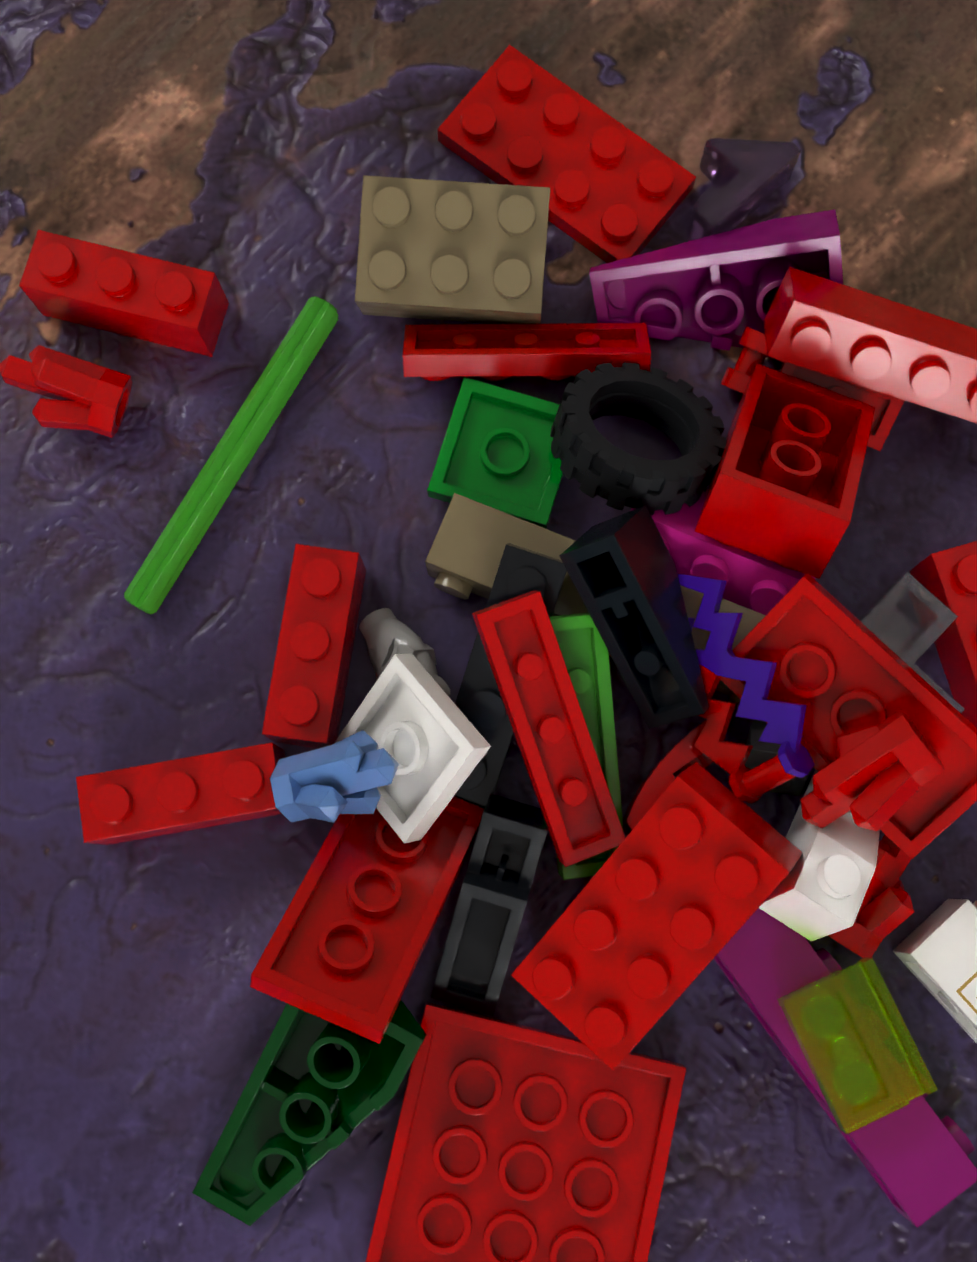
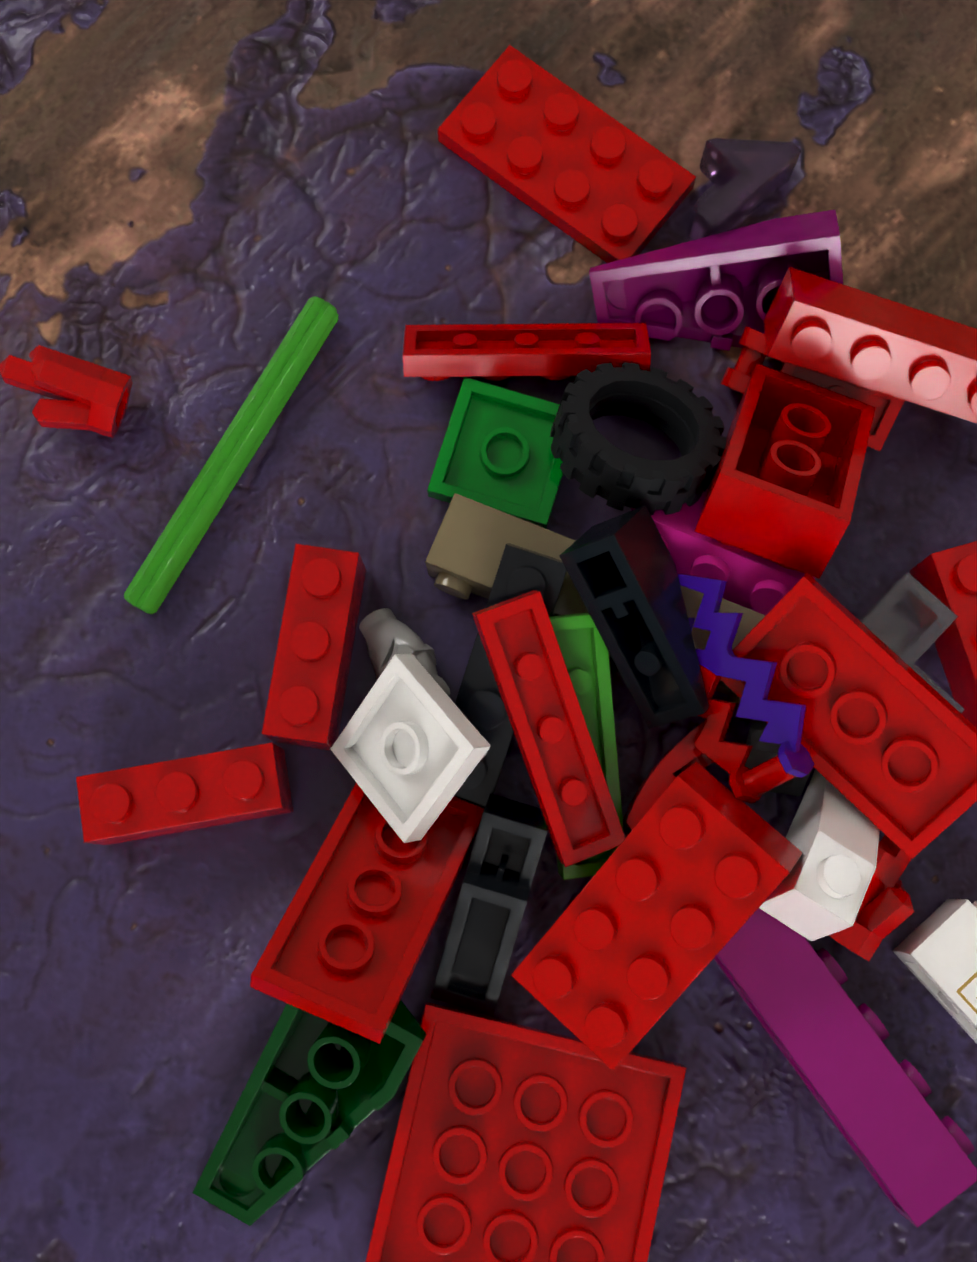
red brick [19,230,229,357] -> none
medium blue rock [270,730,399,823] -> none
dark tan brick [355,175,550,324] -> none
clear neon green plate [777,957,938,1134] -> none
red rock [800,709,945,831] -> none

